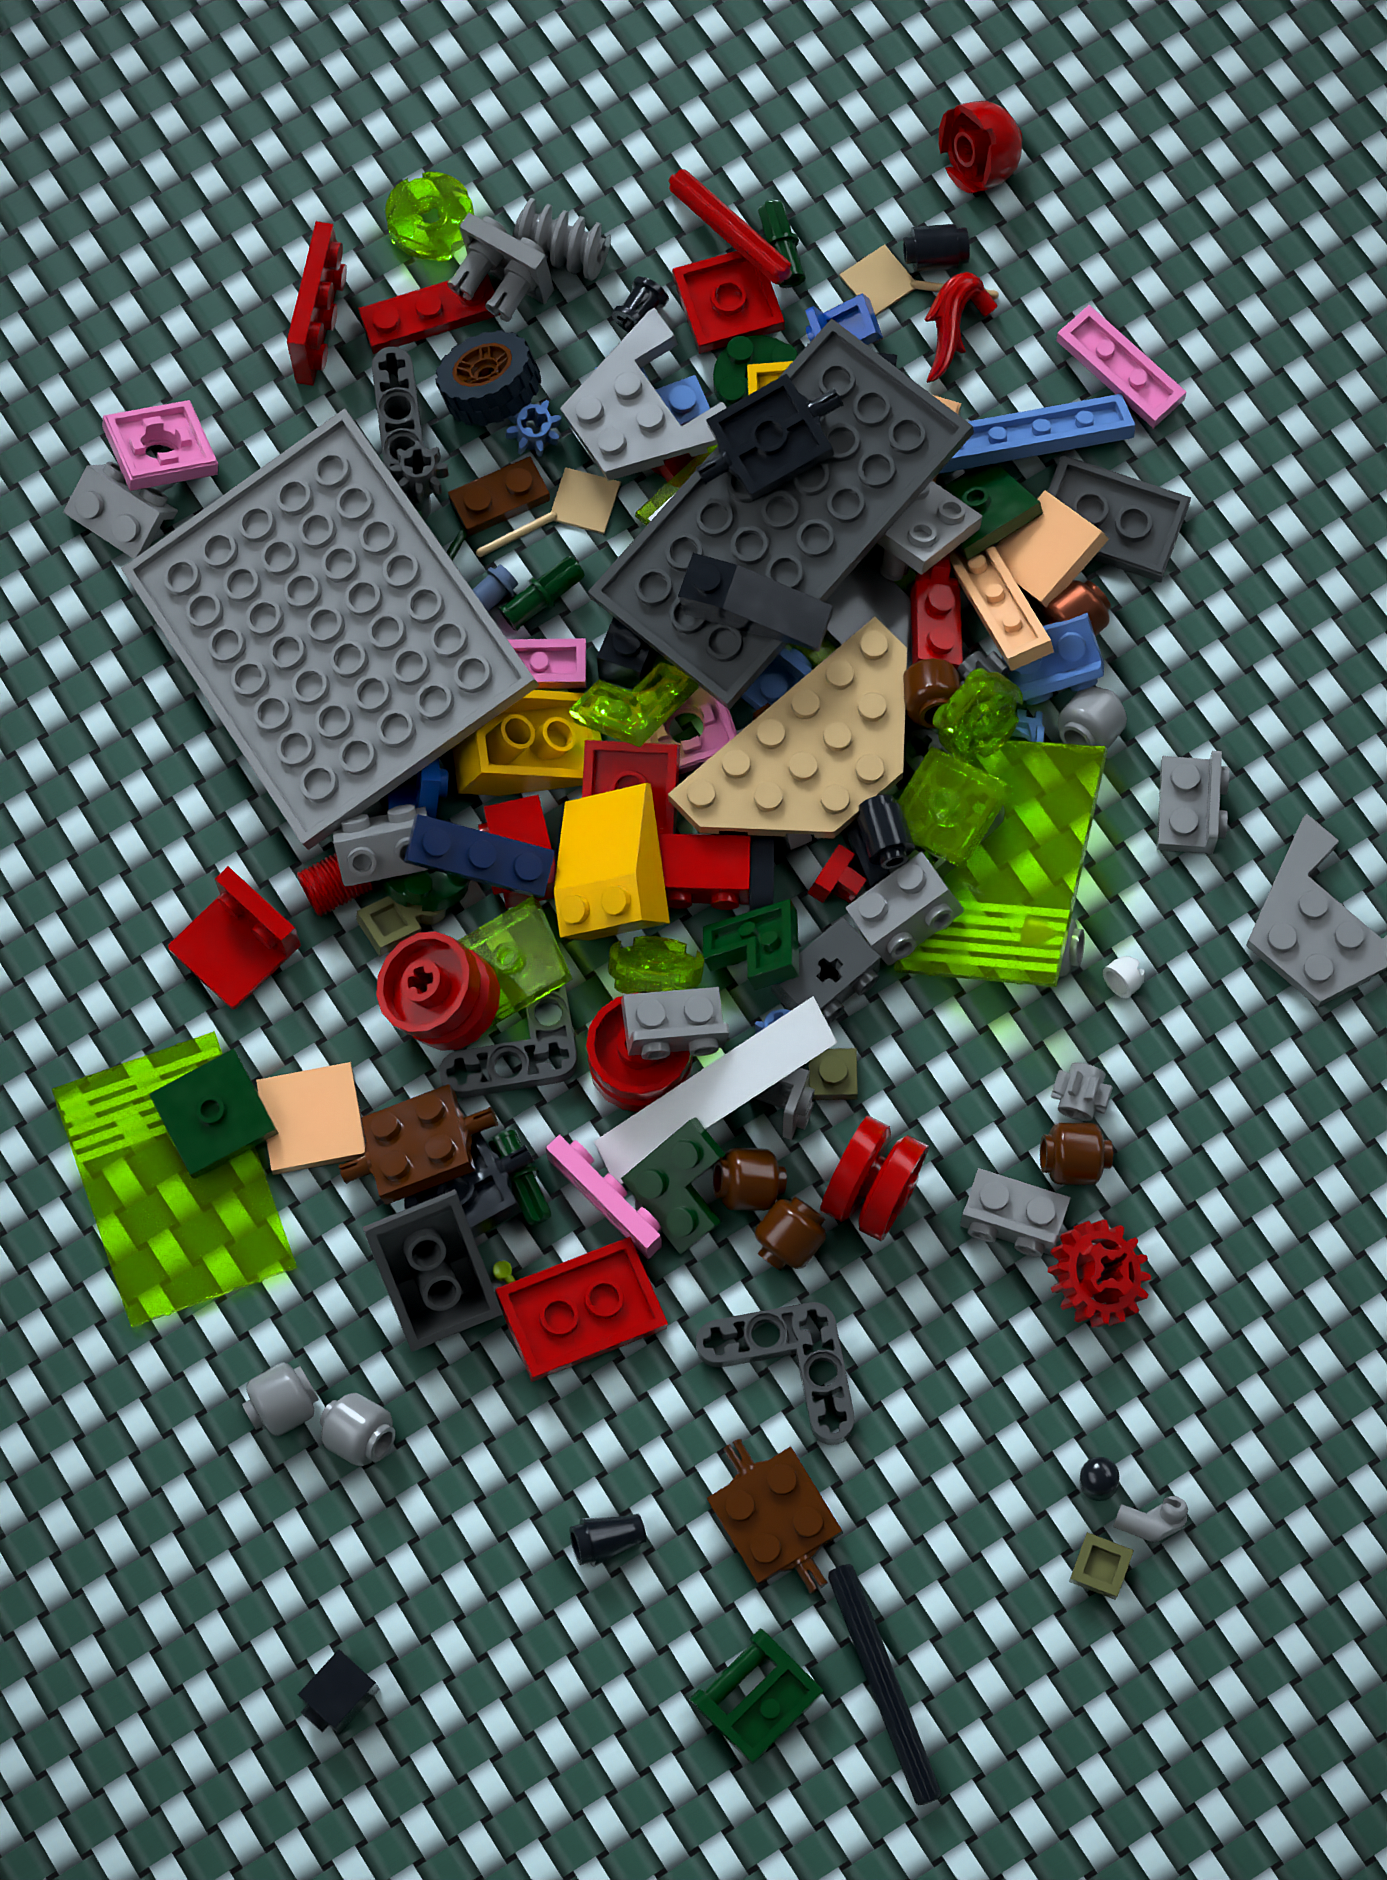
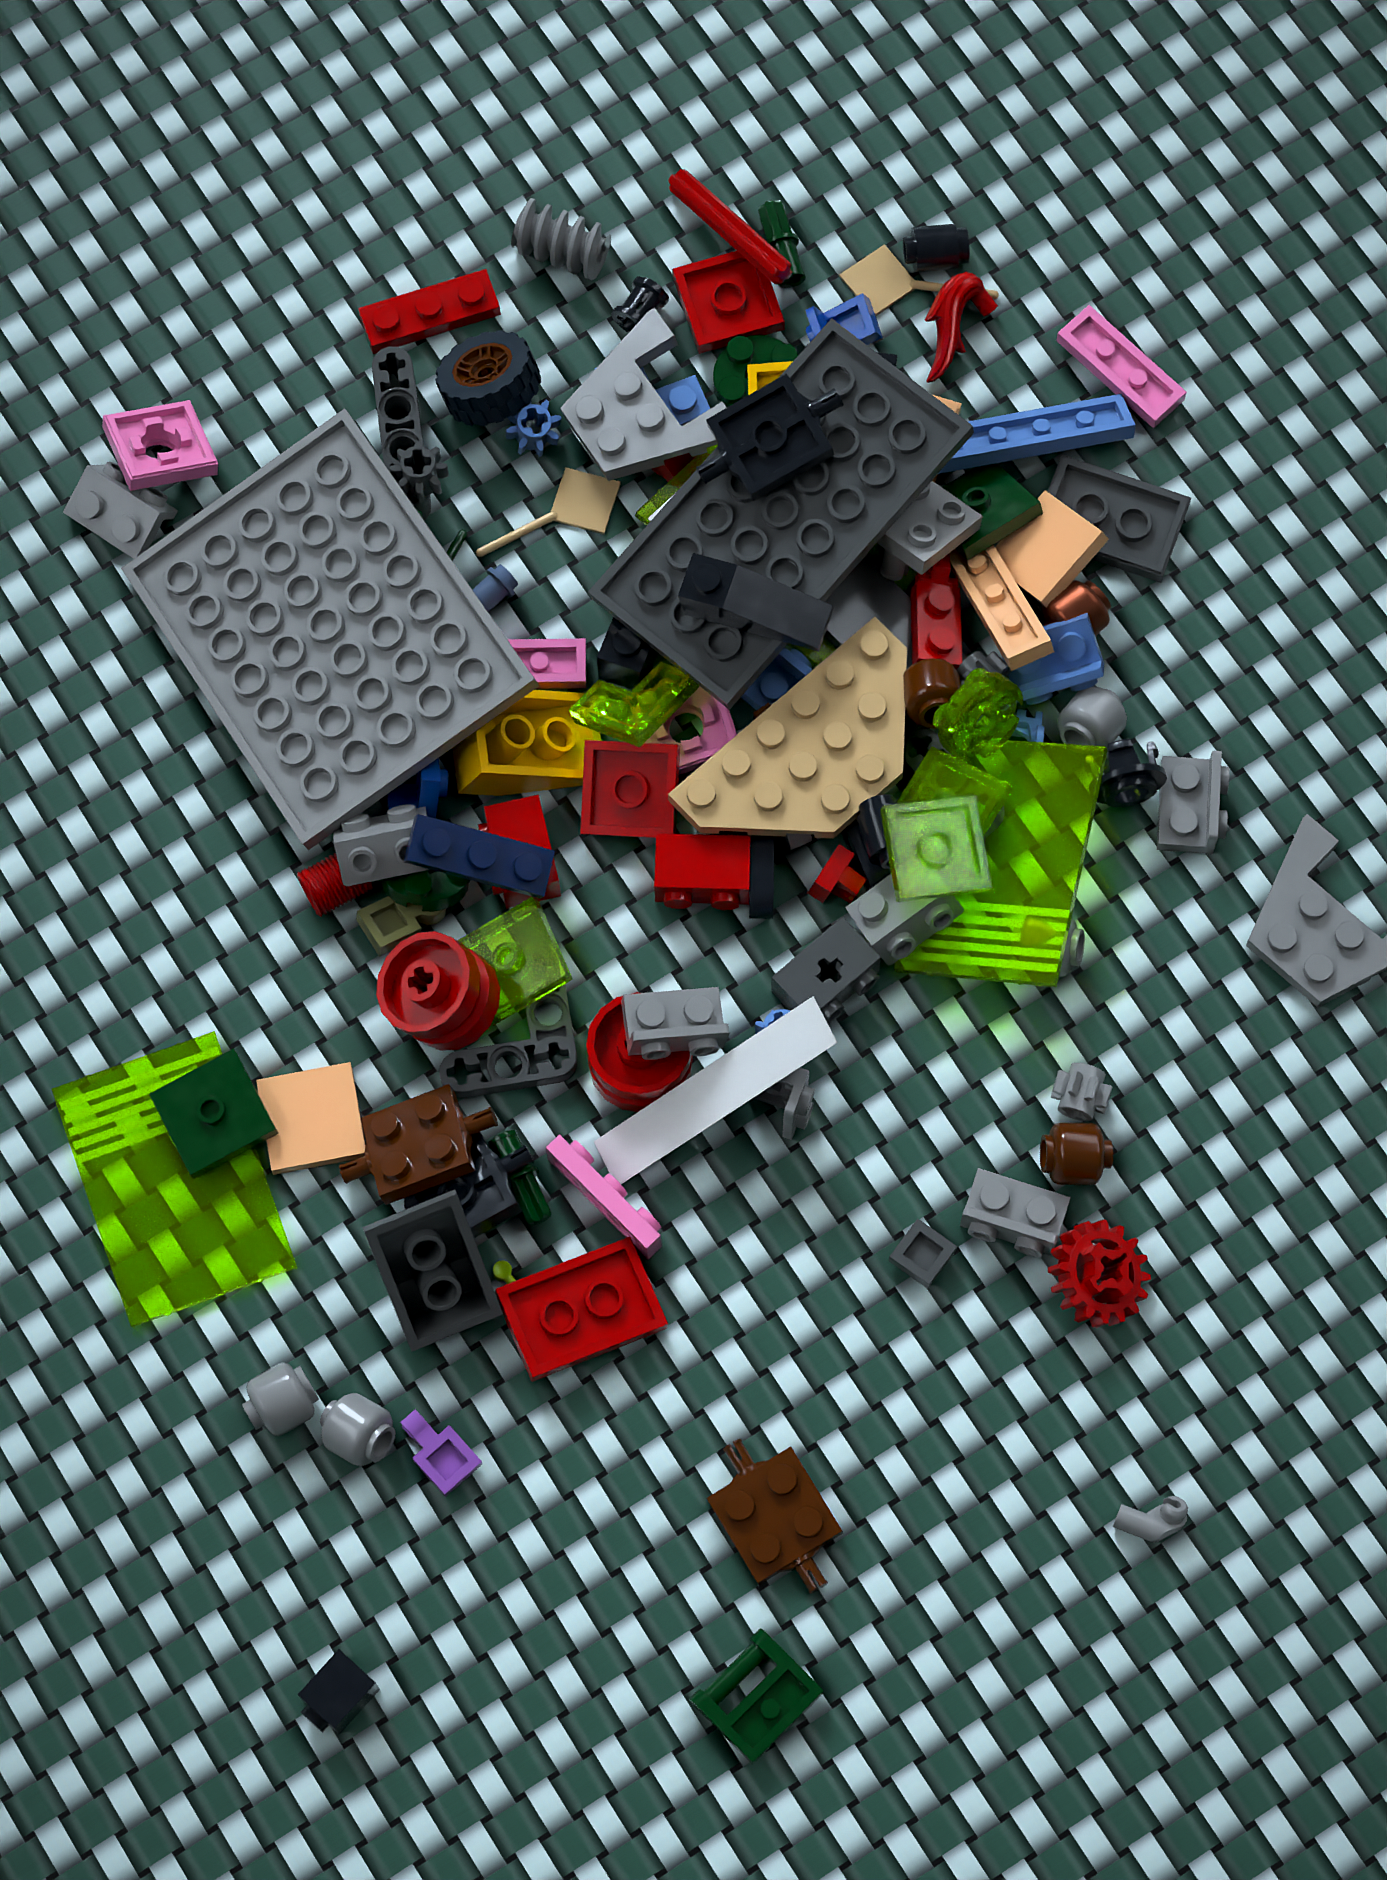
red bracket [168,866,301,1009] -> none
red plate [287,221,347,386] -> none
clear neon green plate [385,172,474,262] -> none
light grey plate [447,213,554,322] -> none
reddish brown plate [448,456,550,537] -> none
dark green axle [498,556,585,631] -> none
yellow slope [554,783,670,941] -> none
black cone [569,1513,646,1567] -> none
clear neon green plate [608,936,704,994] -> none
dark green plate [621,1117,726,1255] -> none
dark grey beam [696,1302,854,1445] -> none
dark green plate [703,899,799,990] -> none
reddish brown head [713,1148,787,1211] -> none
reddish brown head [755,1196,826,1271] -> none
olive plate [809,1048,858,1100] -> none
red wheel [820,1115,929,1241] -> none
black axle [828,1564,941,1805] -> none
red cylinder [938,101,1023,193] -> none
olive plate [1069,1532,1134,1600] -> none
black piece [1079,1457,1120,1501] -> none
white hinge [1103,956,1145,999] -> none
none -> medium lavender plate [400,1409,482,1497]
none -> clear neon green plate [880,795,992,902]
none -> dark grey plate [889,1218,957,1289]
none -> black piece [1085,738,1167,807]

